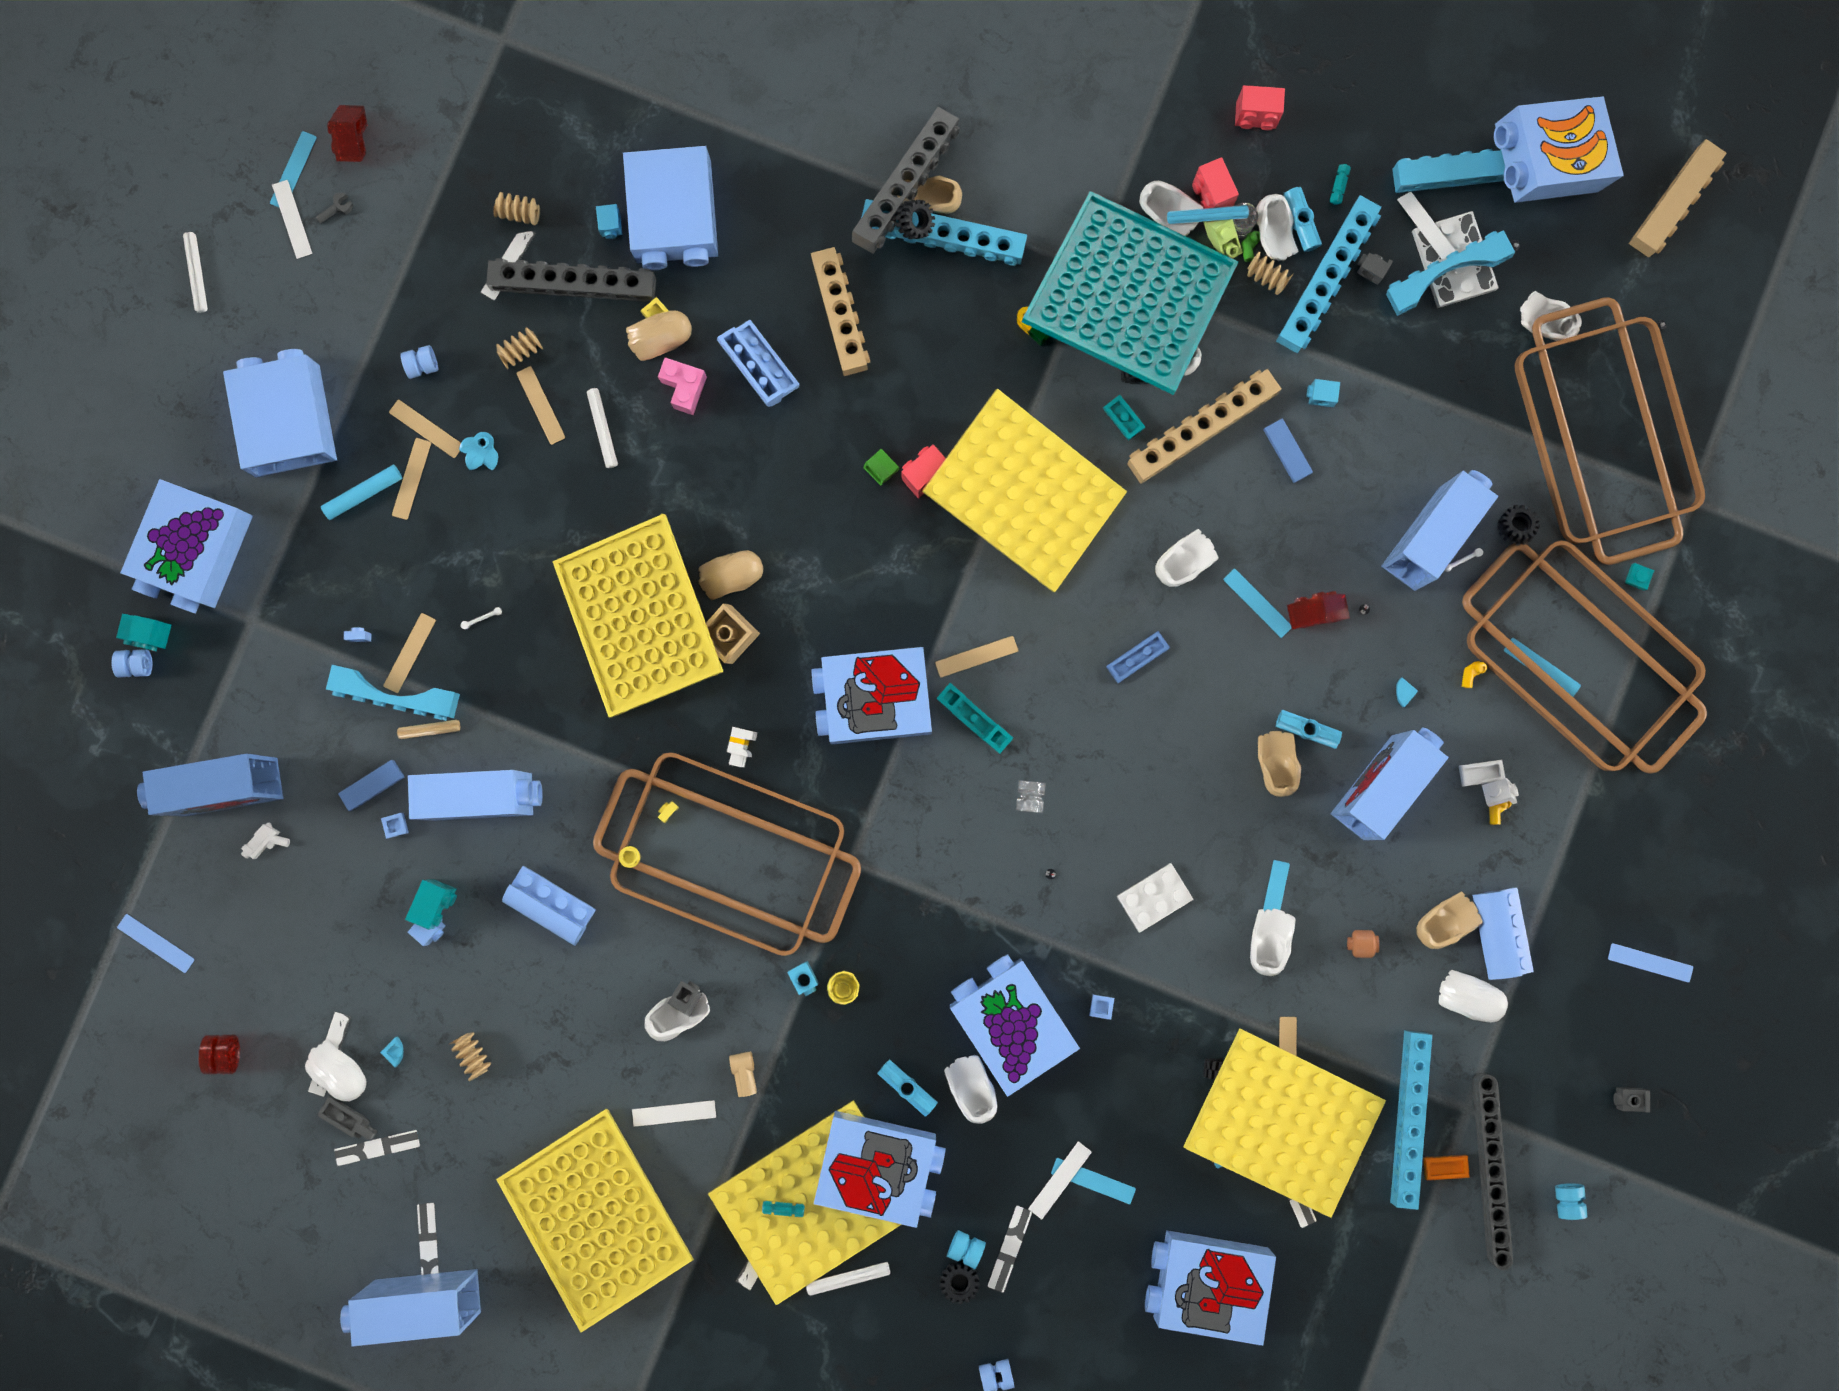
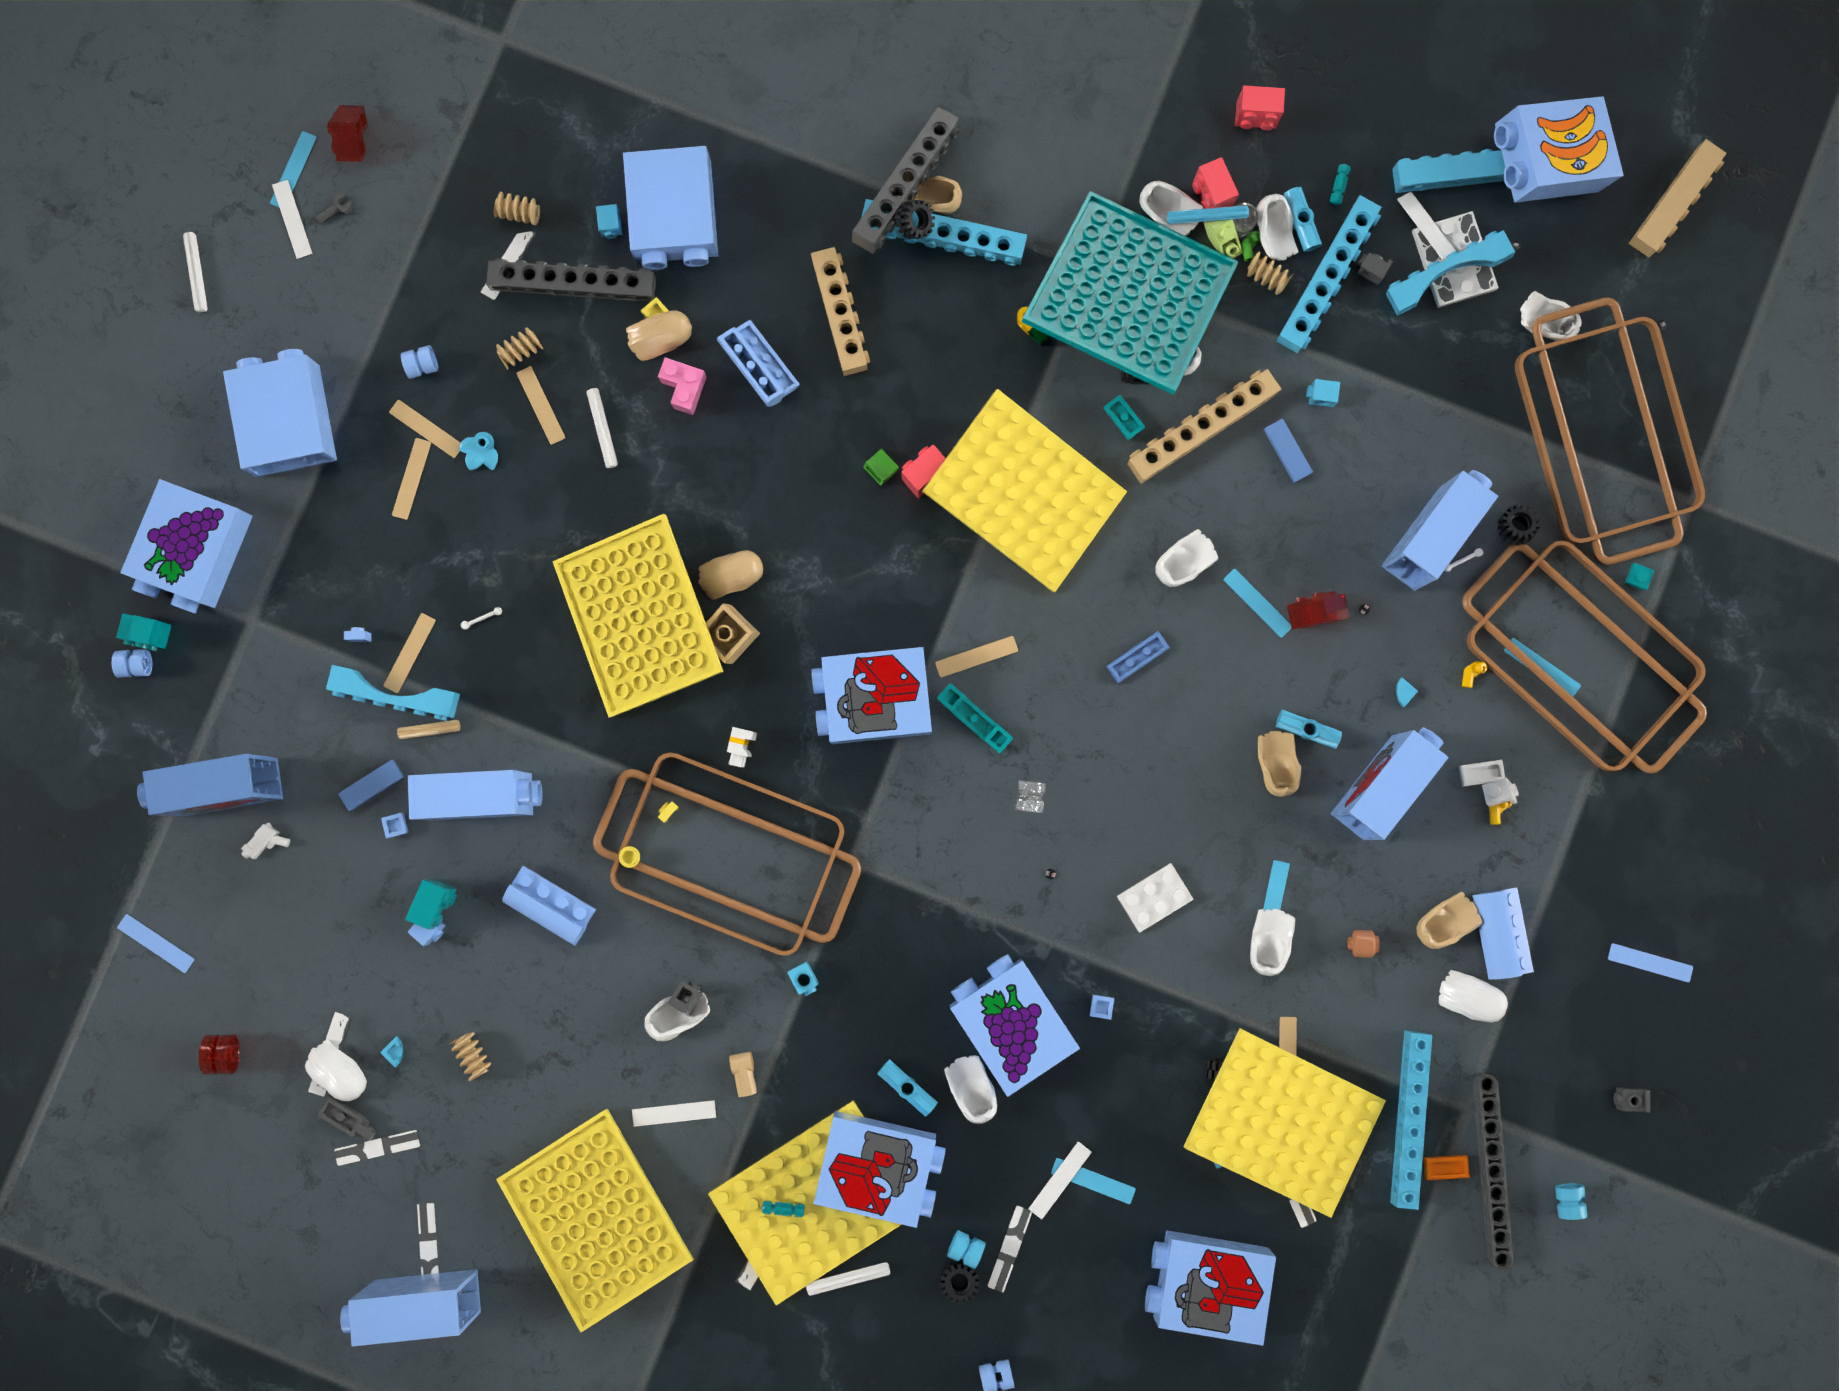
medium azure piece [321,464,403,520] -> none
light yellow hair [827,971,859,1005] -> none

